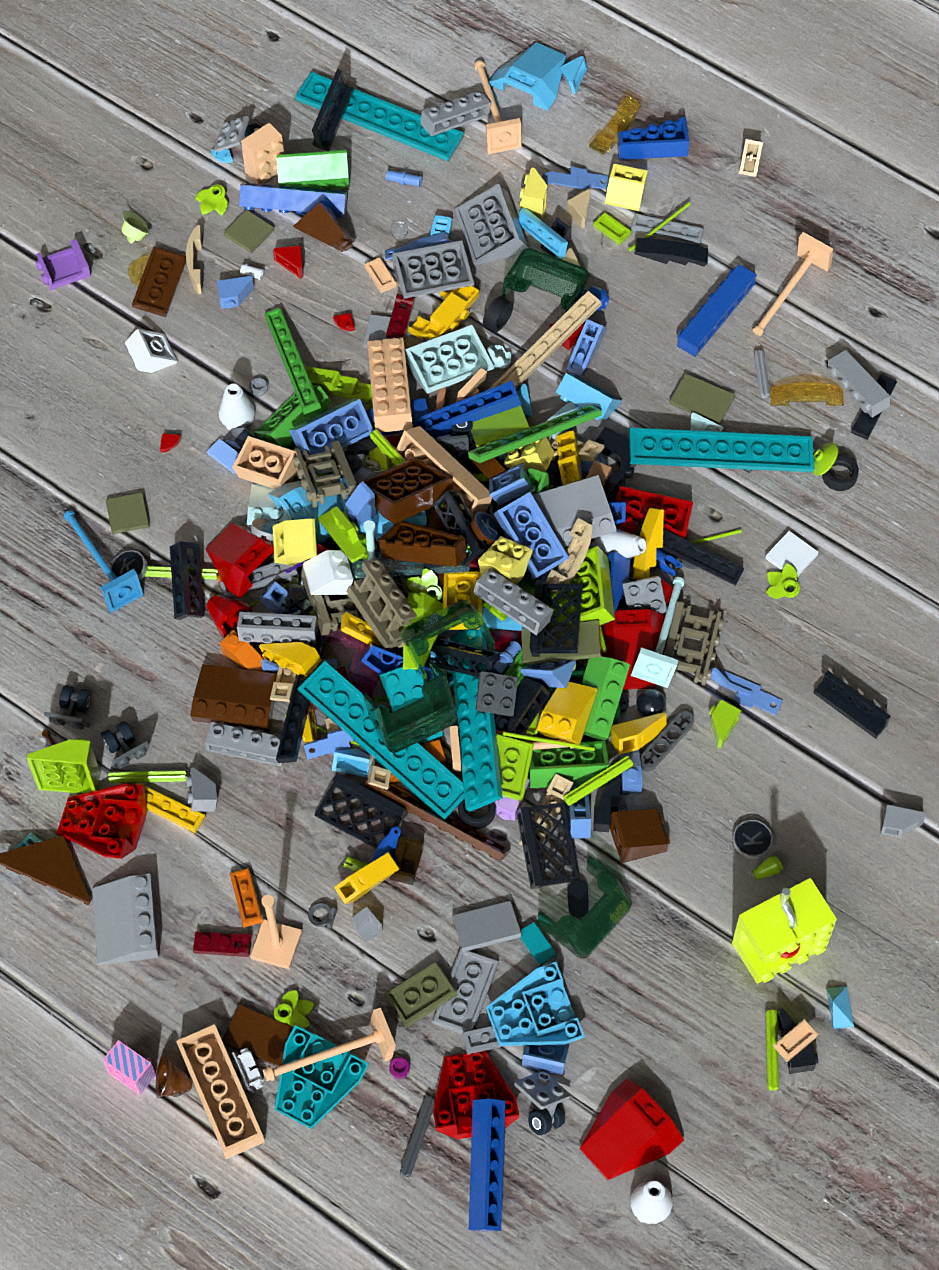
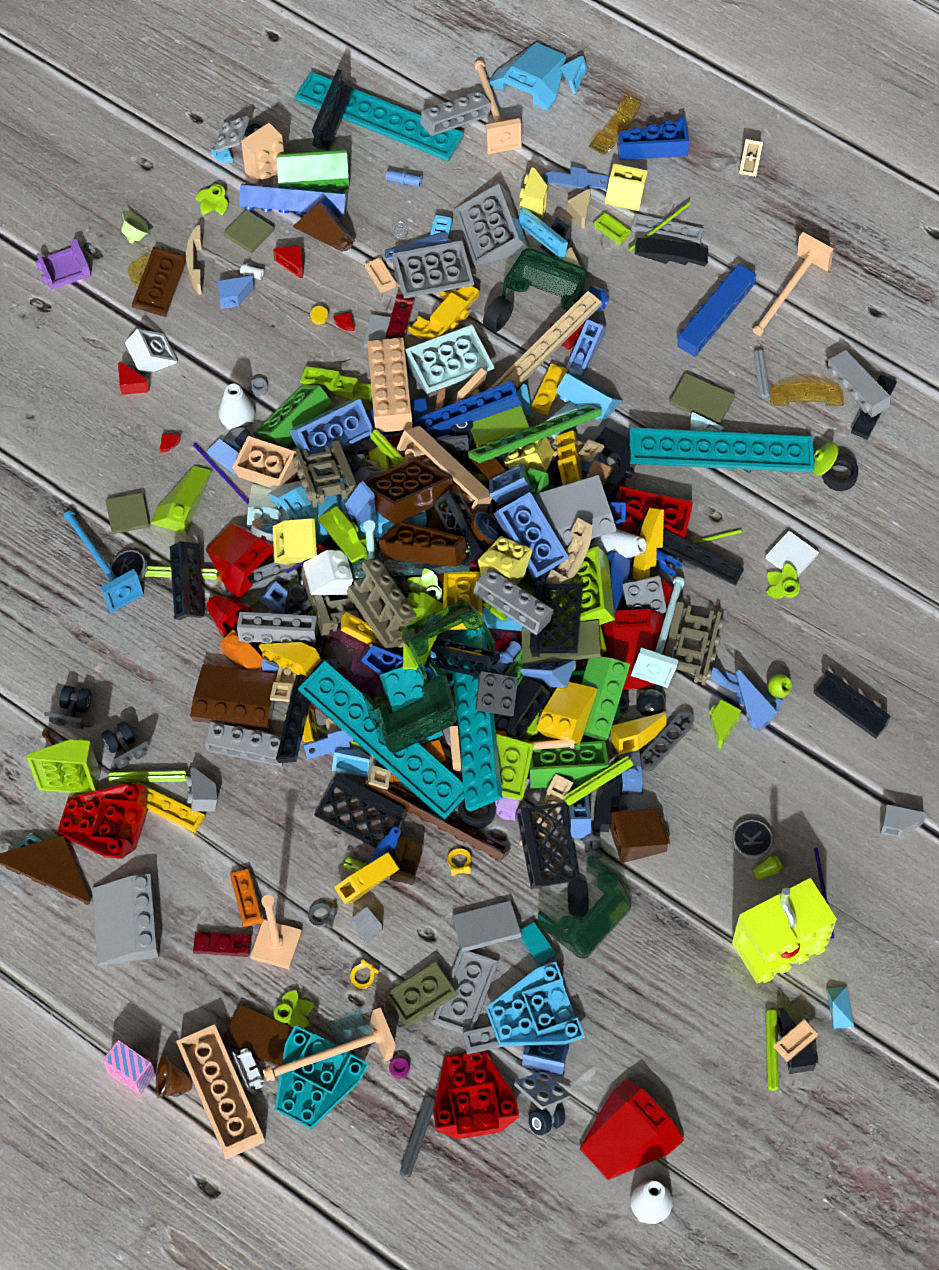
bright green tile [264,307,321,415] -> none
blue brick [468,1099,505,1232] -> none
light aqua hair [486,345,512,369] -> none
lime piece [503,731,595,751] -> none
none -> red slope [118,361,150,395]
none -> lime wedge [151,466,212,534]
none -> dark purple piece [193,443,249,504]
none -> yellow tile [310,306,328,324]
none -> clear light blue piece [329,1011,375,1053]
none -> yellow piece [350,959,379,989]
none -> yellow piece [447,848,471,876]
none -> yellow plate [531,363,568,416]
none -> dark grey bush [582,835,602,860]
none -> medium blue slope [736,670,778,732]
none -> lime piece [767,674,792,698]
none -> dark purple piece [814,847,834,939]

